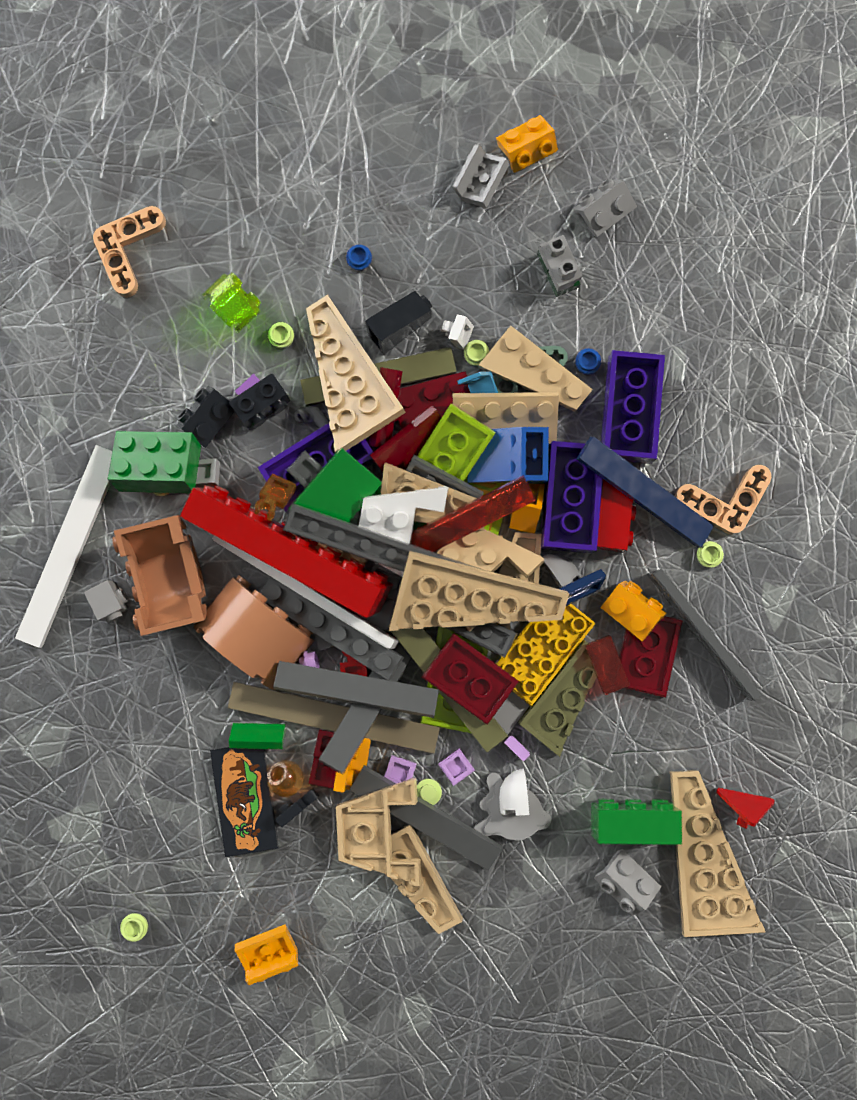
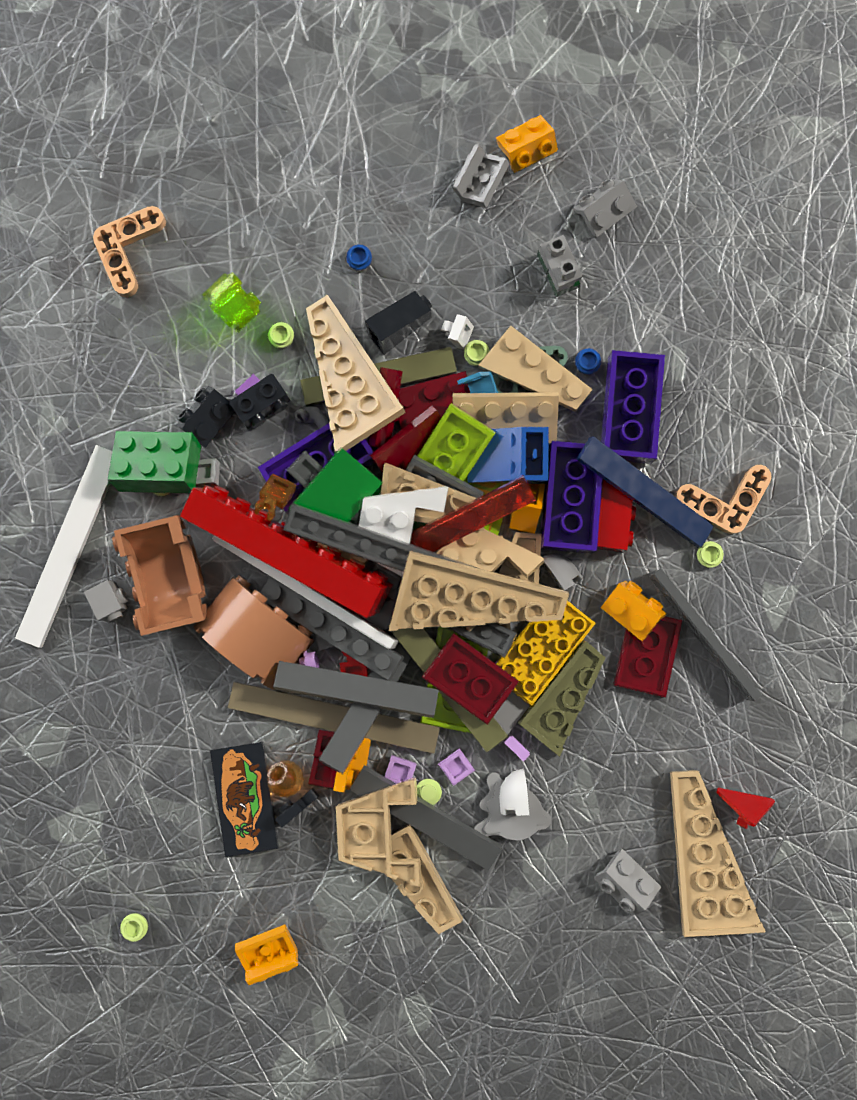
green tile [228,723,286,749] -> none
dark blue tile [559,569,606,606] -> none
clear red tile [585,635,630,695] -> none
green brick [591,798,682,845] -> none

